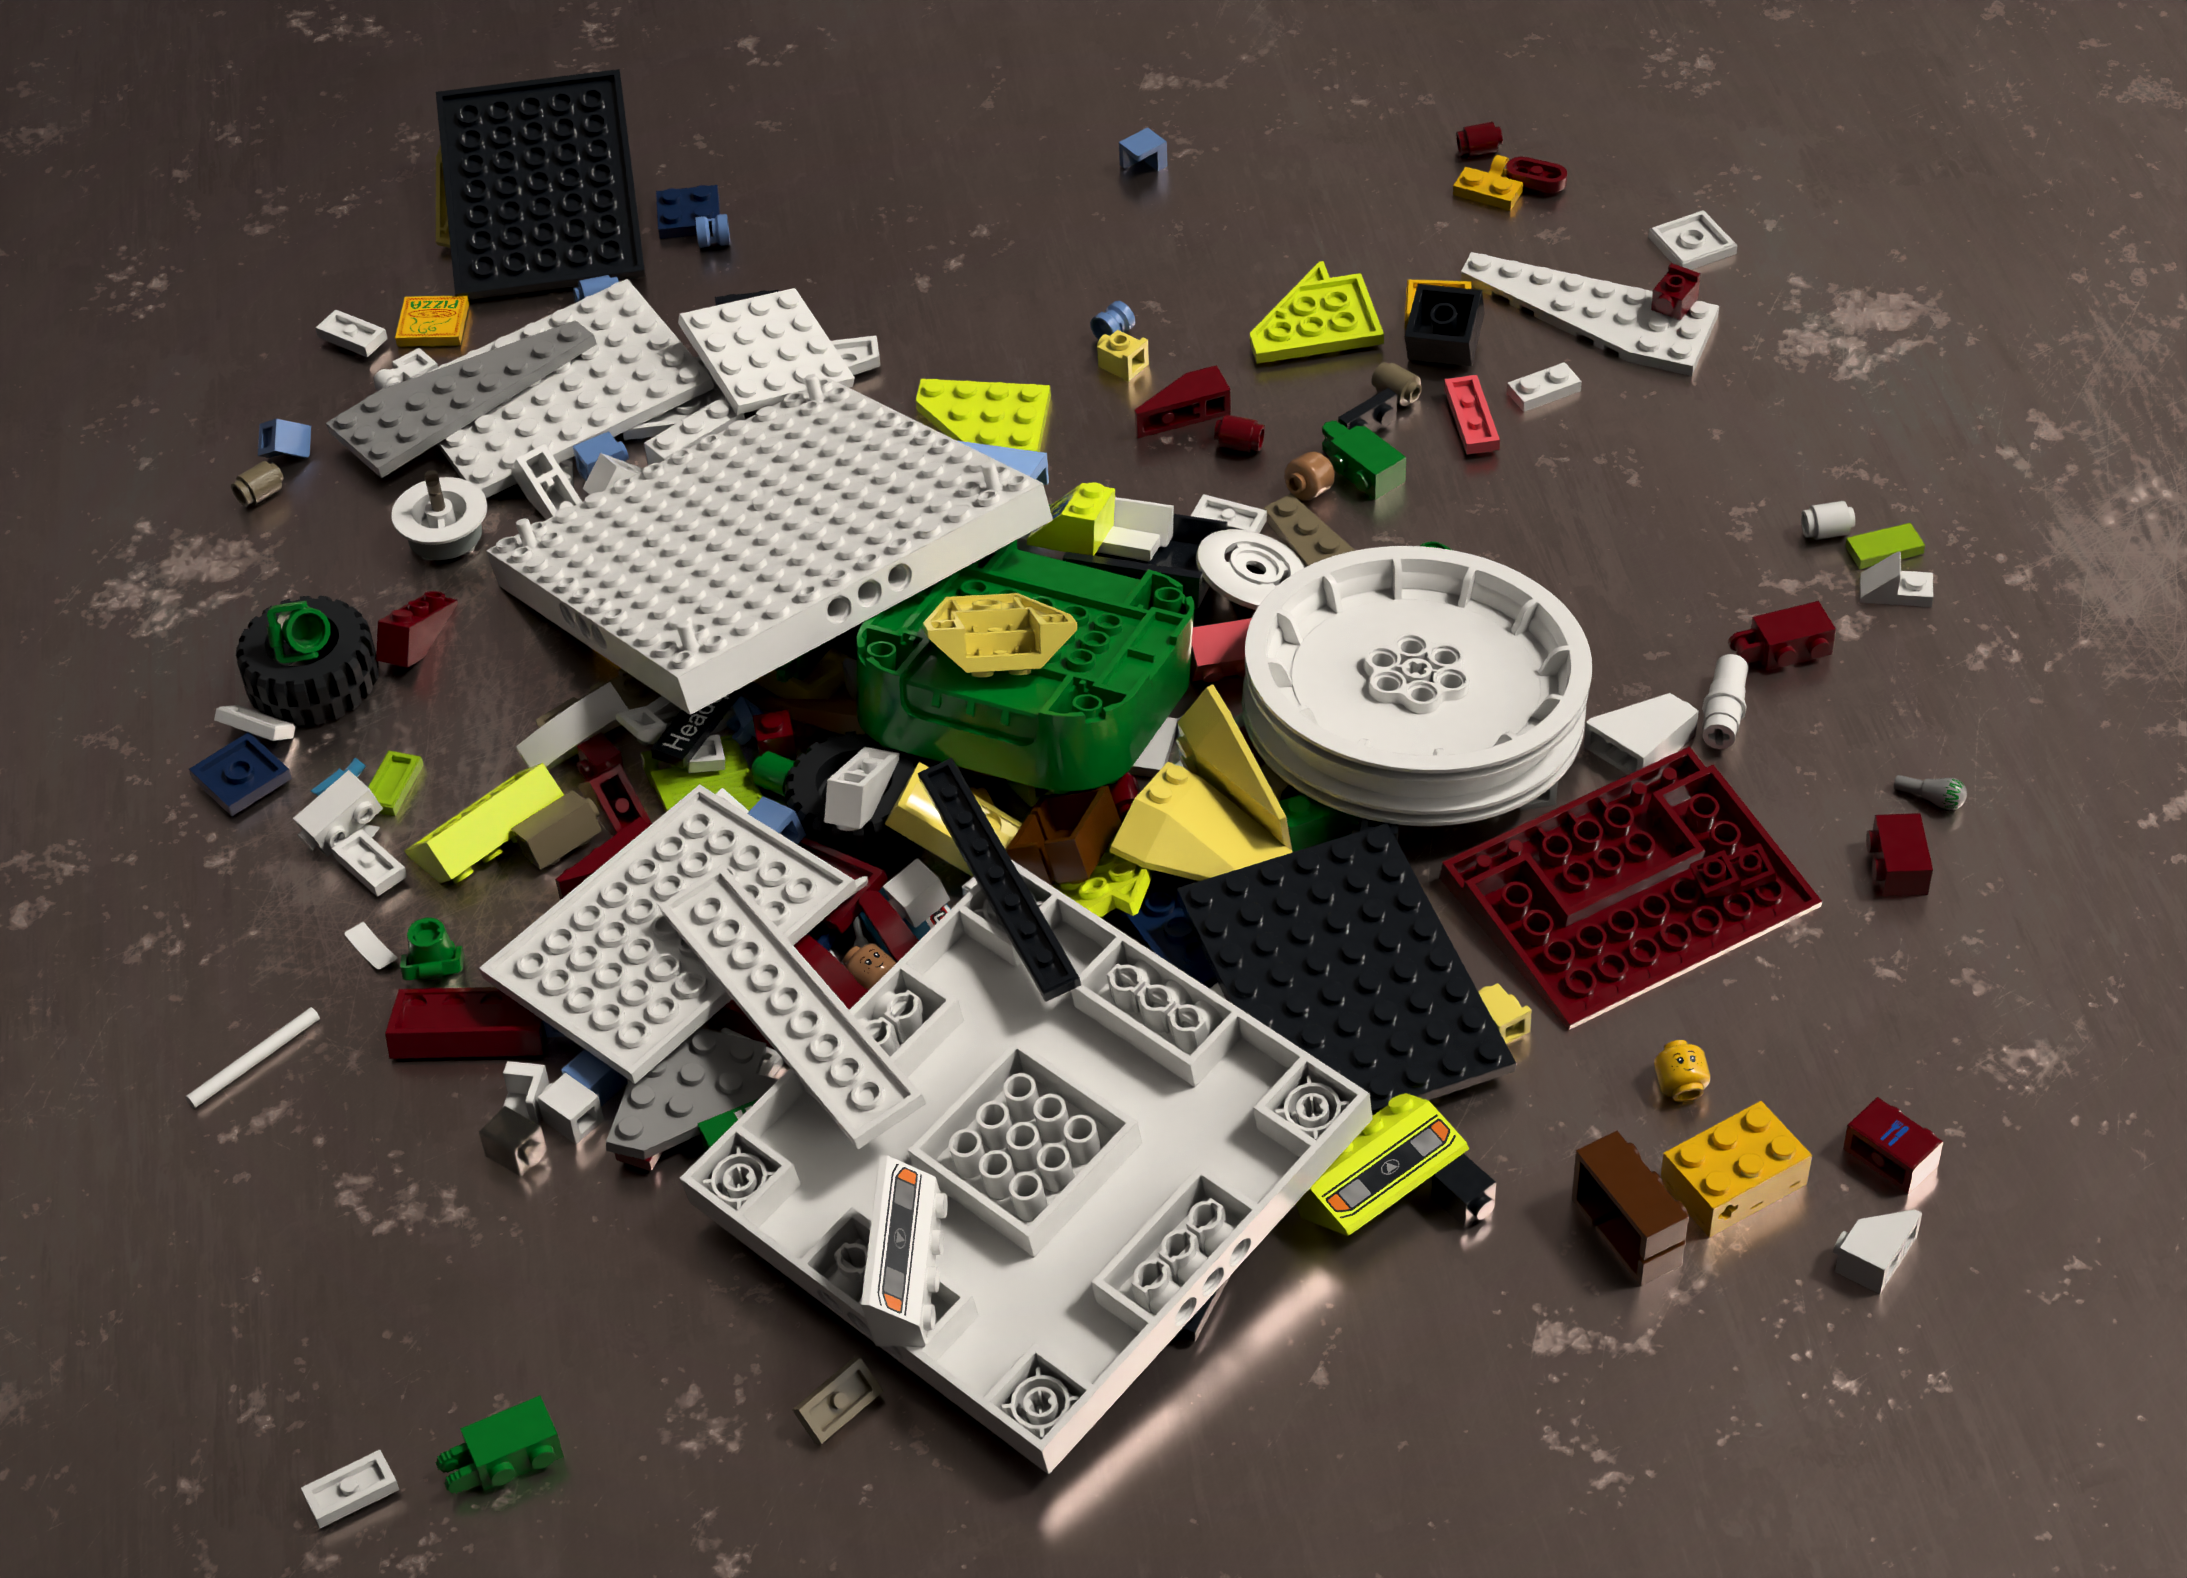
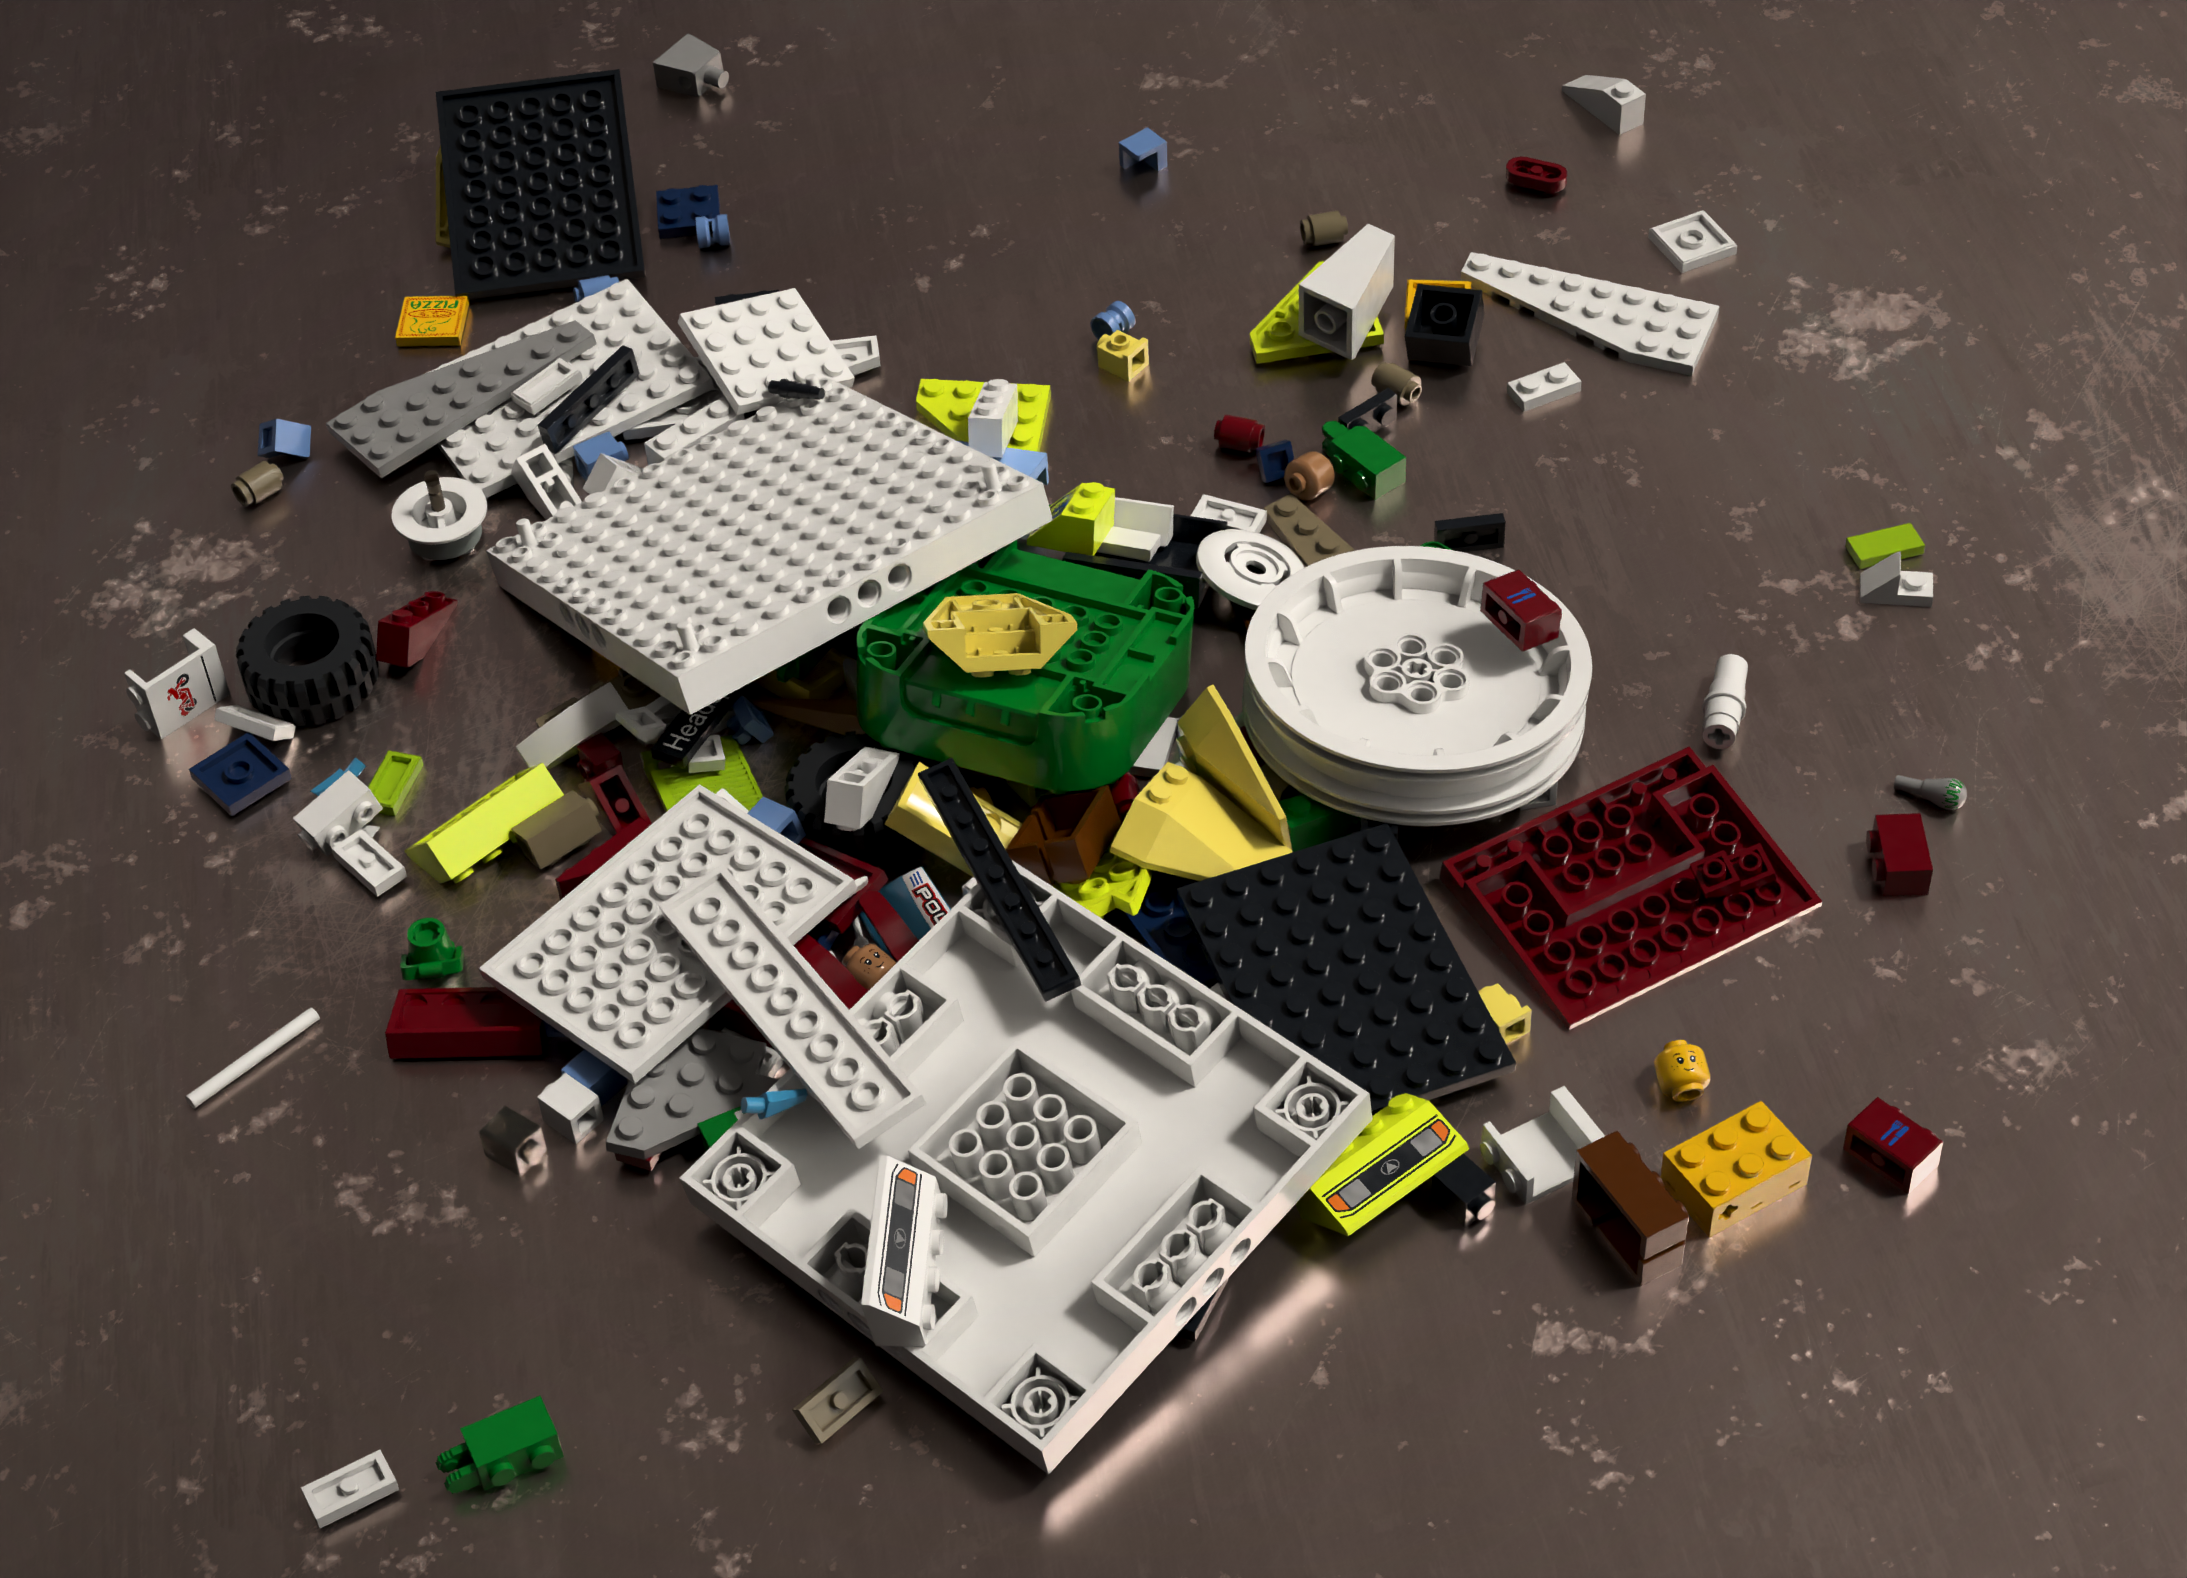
green piece [266,601,330,663] -> none
white plate [315,310,388,357] -> none
white sticker [344,922,398,970] -> none
white plate [374,348,438,391] -> none
white panel [500,1061,549,1126] -> none
green brick [751,751,795,796] -> none
dark red brick [752,709,797,761] -> none
white brick [883,858,950,928] -> none
dark red slope [1134,365,1231,439] -> none
coral brick [1190,618,1252,683] -> none
coral plate [1444,375,1500,454] -> none
yellow plate [1453,155,1523,211] -> none
dark red brick [1456,121,1503,158] -> none
white slope [1584,693,1699,775] -> none
dark red brick [1651,263,1701,320] -> none
dark red brick [1728,601,1836,671] -> none
white brick [1801,501,1855,540] -> none
white slope [1833,1209,1922,1294] -> none
none -> white panel [124,628,230,740]
none -> white tile [510,358,583,415]
none -> black plate [538,345,640,454]
none -> light grey torso [653,33,729,97]
none -> dark azure bar [741,1089,808,1119]
none -> black animal [768,379,825,400]
none -> white brick [968,379,1018,458]
none -> dark blue tile [1255,440,1294,483]
none -> white slope [1299,224,1395,360]
none -> dark tan brick [1300,210,1348,247]
none -> black plate [1434,513,1506,552]
none -> dark red brick [1480,569,1562,652]
none -> white panel [1480,1086,1605,1205]
none -> white slope [1562,75,1646,135]

